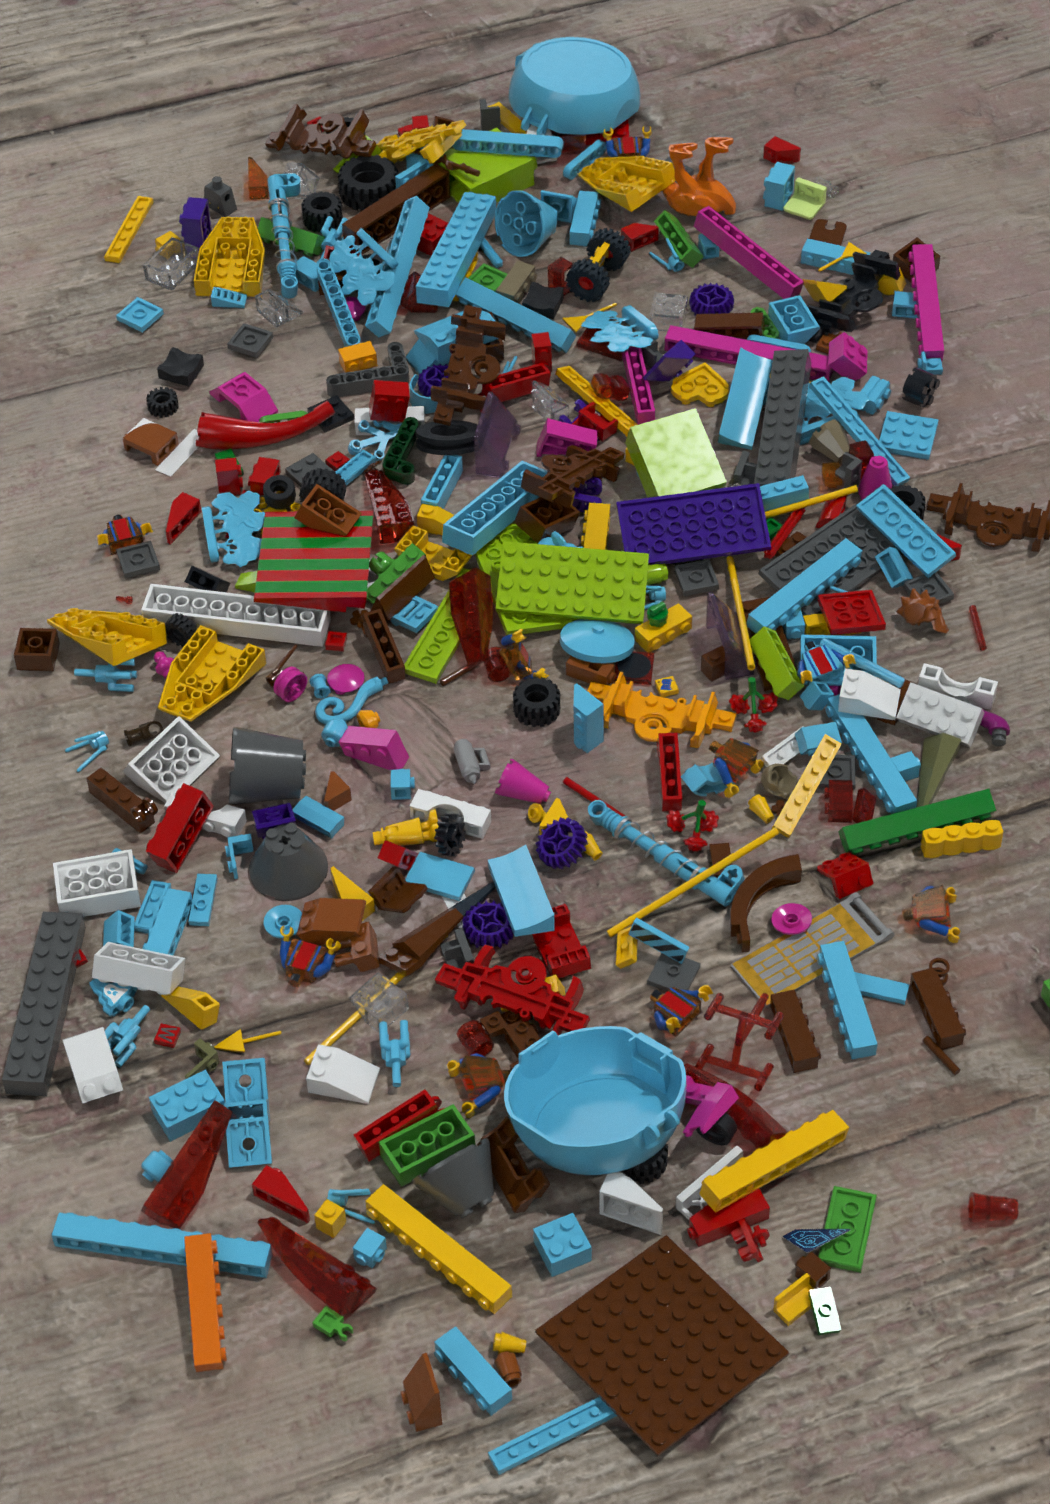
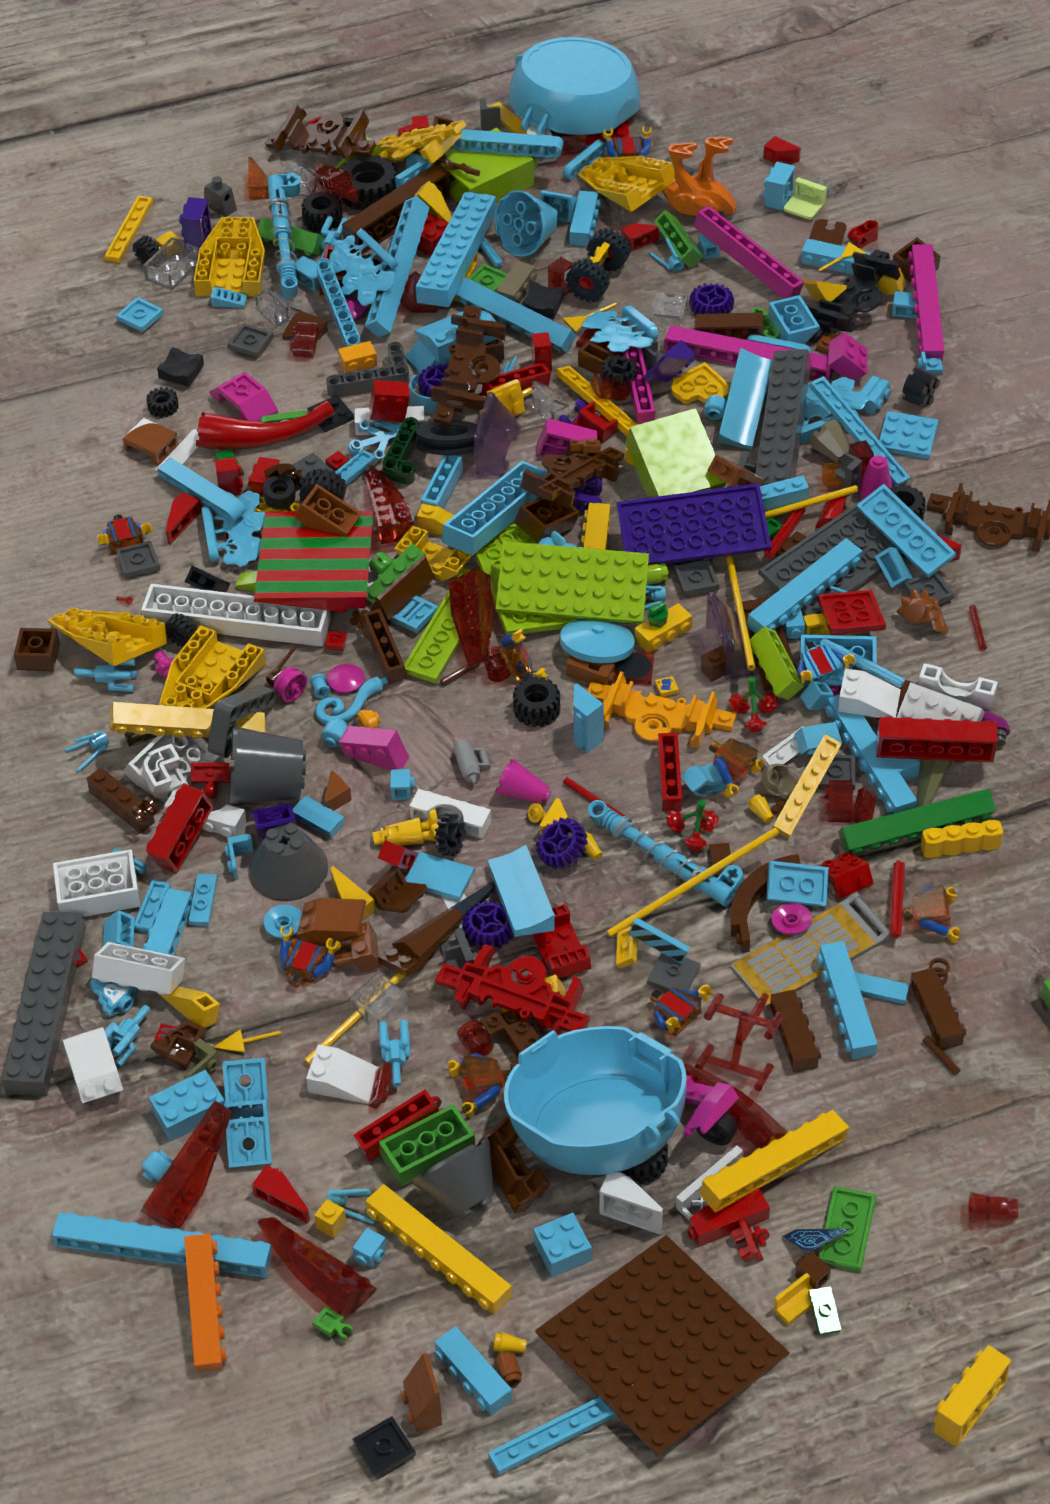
none -> yellow brick [110,702,265,739]
none -> black tyre [132,235,163,267]
none -> white brick [142,744,187,798]
none -> reddish brown slope [150,1021,206,1069]
none -> medium azure beam [157,457,247,523]
none -> red plate [191,763,230,799]
none -> dark grey beam [207,684,277,758]
none -> reddish brown slope [264,463,303,485]
none -> reddish brown slope [282,310,328,340]
none -> clear red brick [290,321,319,358]
none -> clear red wedge [314,163,359,203]
none -> black plate [353,1416,416,1479]
none -> clear red plate [369,1062,392,1109]
none -> yellow slope [413,181,452,223]
none -> yellow plate [479,379,533,424]
none -> dark orange plate [569,438,601,453]
none -> reddish brown brick [578,341,616,379]
none -> black gear [601,354,639,384]
none -> medium azure head [703,395,727,421]
none -> dark orange panel [707,455,764,486]
none -> medium azure tile [766,861,829,908]
none -> red piece [847,220,879,248]
none -> red brick [876,716,998,763]
none -> red axle [889,860,905,939]
none -> yellow brick [933,1345,1012,1448]

